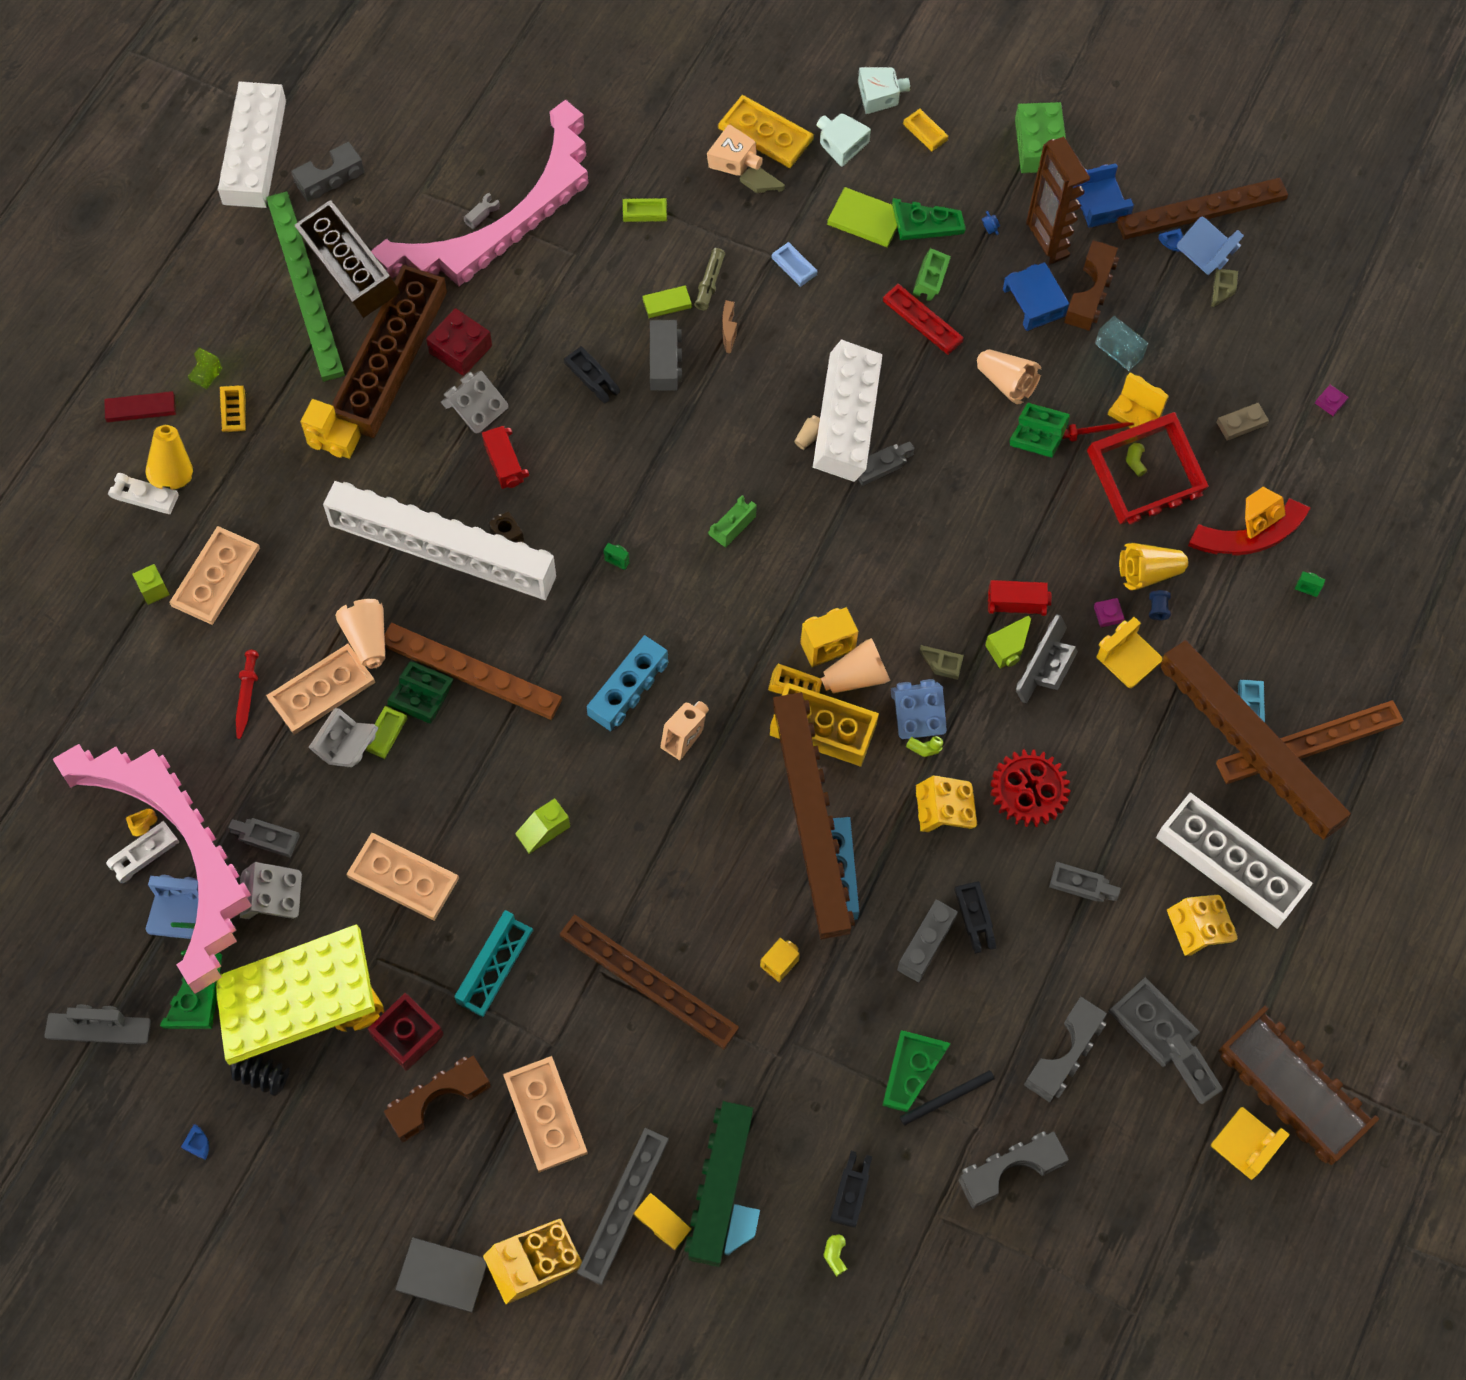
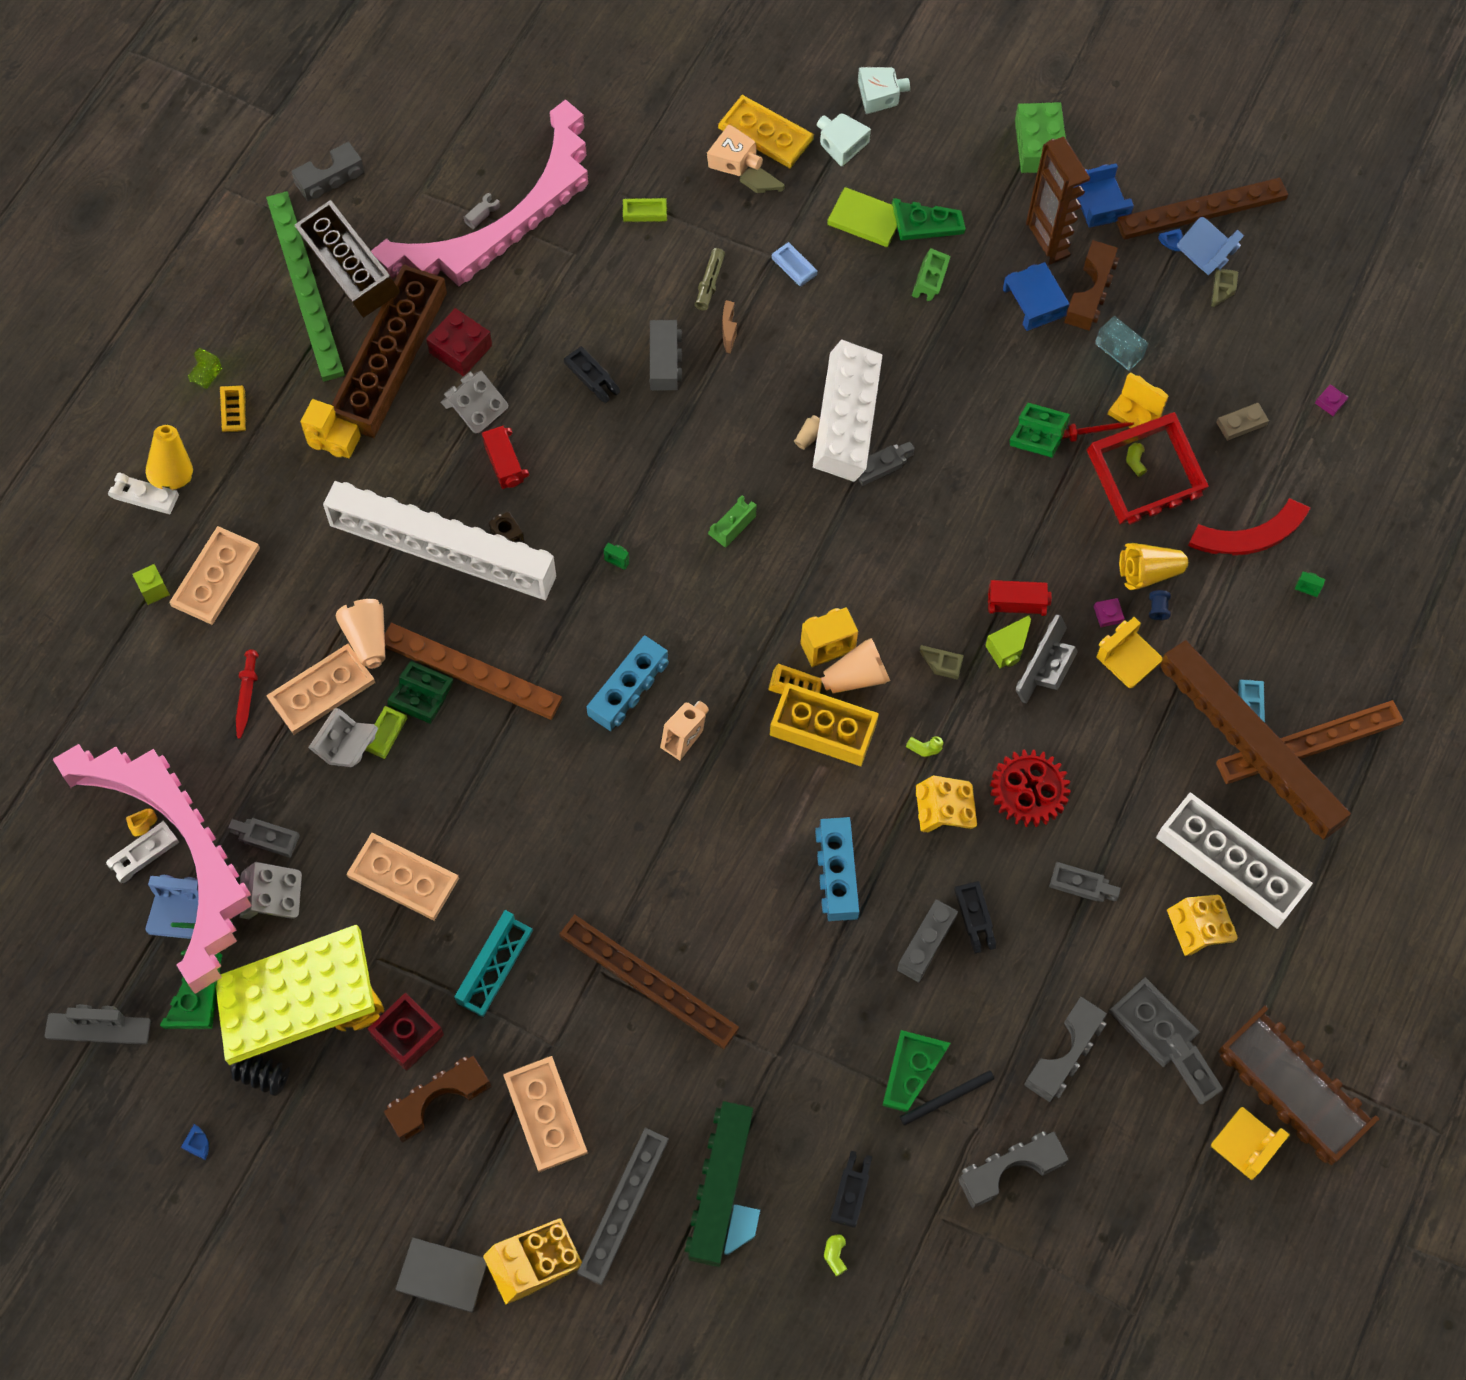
dark red tile [104,391,176,423] -> none
white brick [218,82,286,208] -> none
lime slope [515,798,570,854] -> none
yellow slope [633,1193,691,1251] -> none
lime tile [643,286,692,318] -> none
yellow brick [760,938,800,983] -> none
reddish brown brick [773,692,855,940] -> none
red tile [883,284,964,355] -> none
medium blue bracket [891,679,947,739] -> none
yellow tile [903,109,948,151] -> none
light nougat cone [977,349,1041,404] -> none
blue plate [981,211,1000,235] -> none
light orange slope [1245,487,1285,538] -> none

